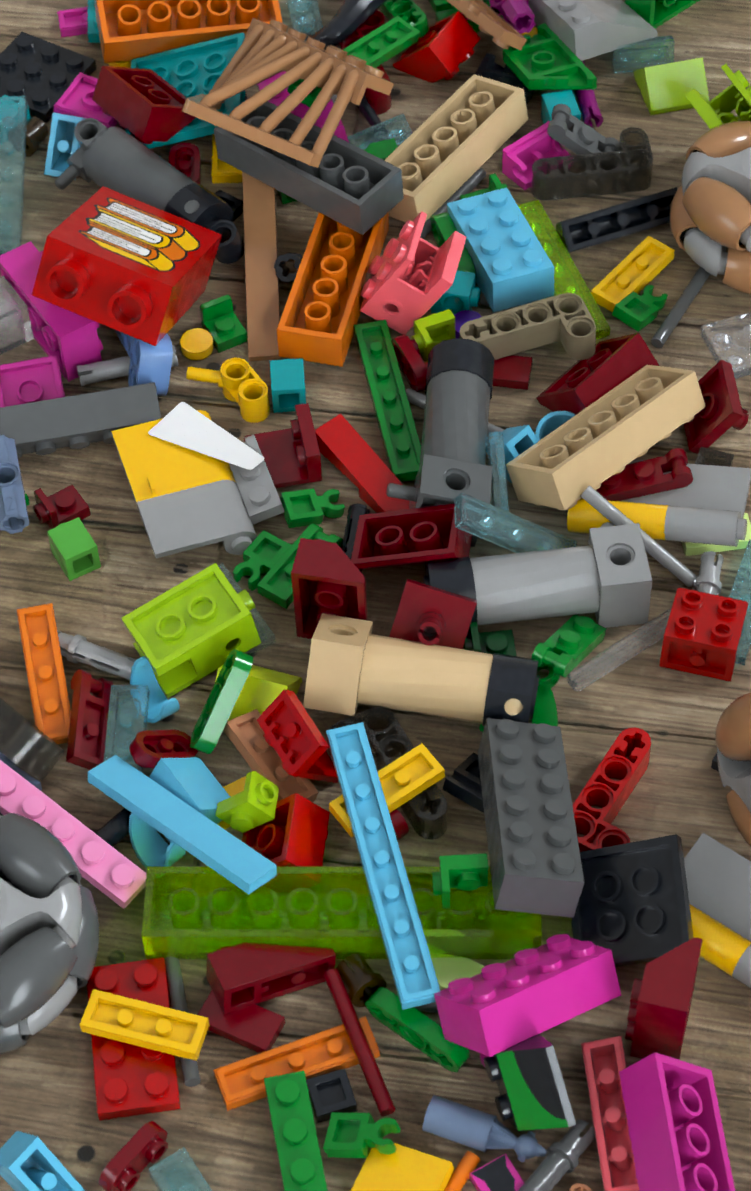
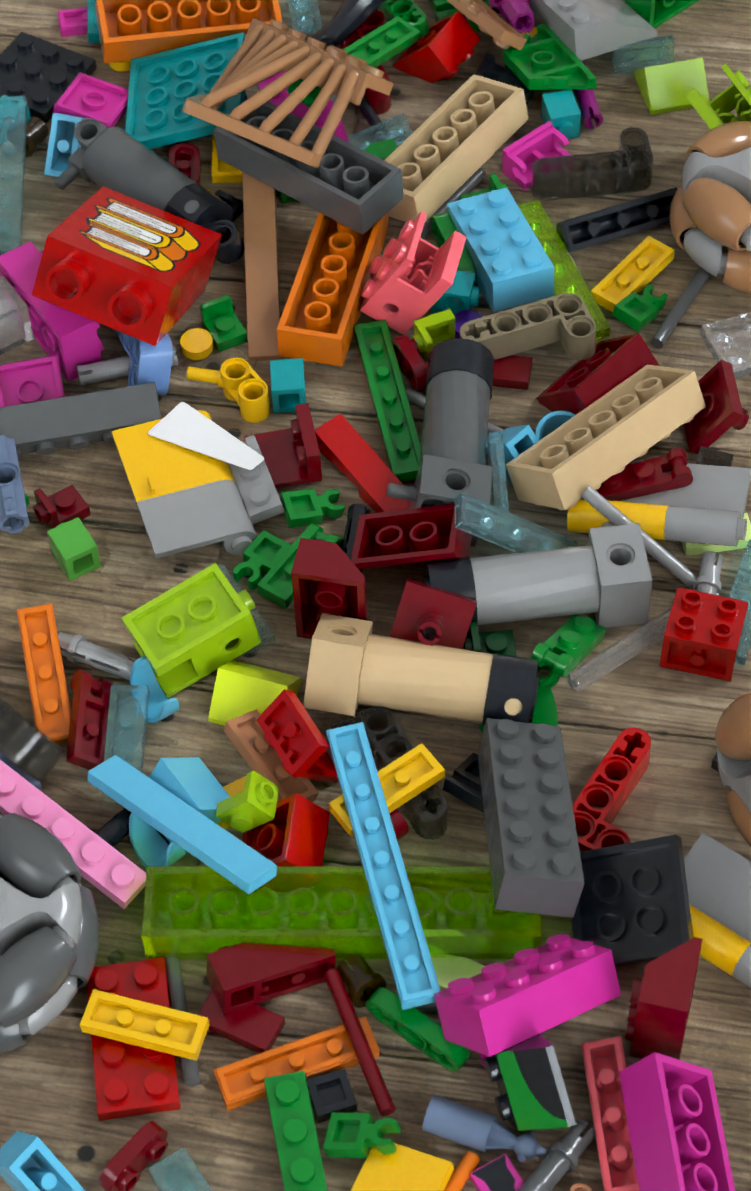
dark red slope [92,66,197,144] -> none
dark red plate [129,729,198,769] -> none
beam [190,649,253,754] -> none
black bush [274,253,303,282] -> none
green bracket [432,853,488,909] -> none
dark grey plate [547,104,620,172] -> none

